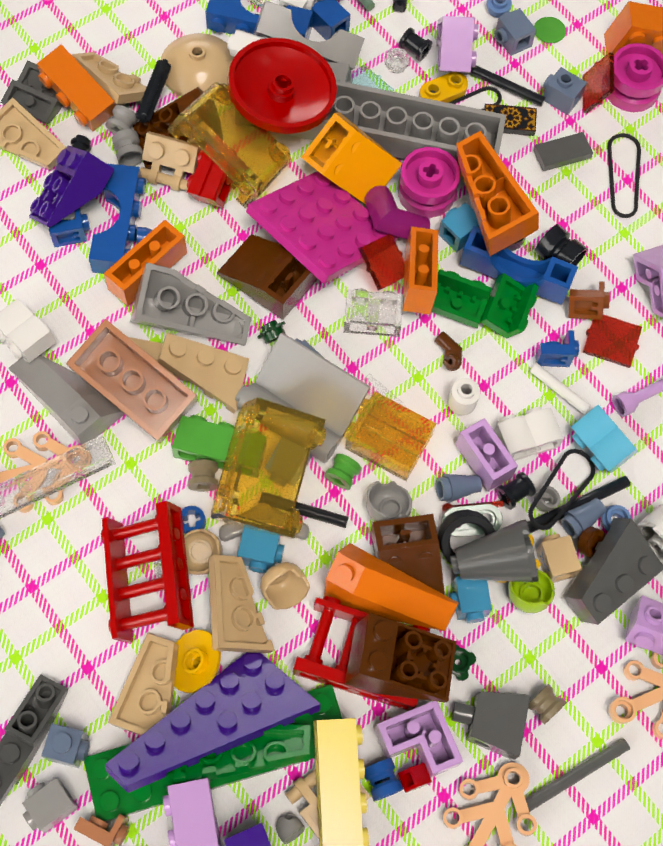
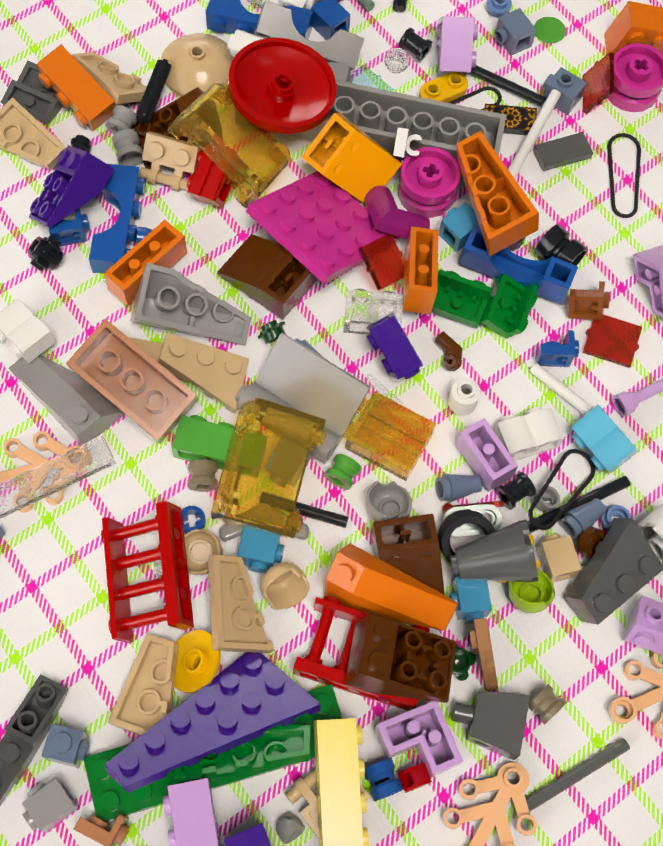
none -> black gear [28,235,63,271]
none -> dark purple brick [367,312,423,379]
none -> white tile [393,128,422,158]
none -> medium nougat wing [469,618,498,691]
none -> white bar [508,89,561,179]

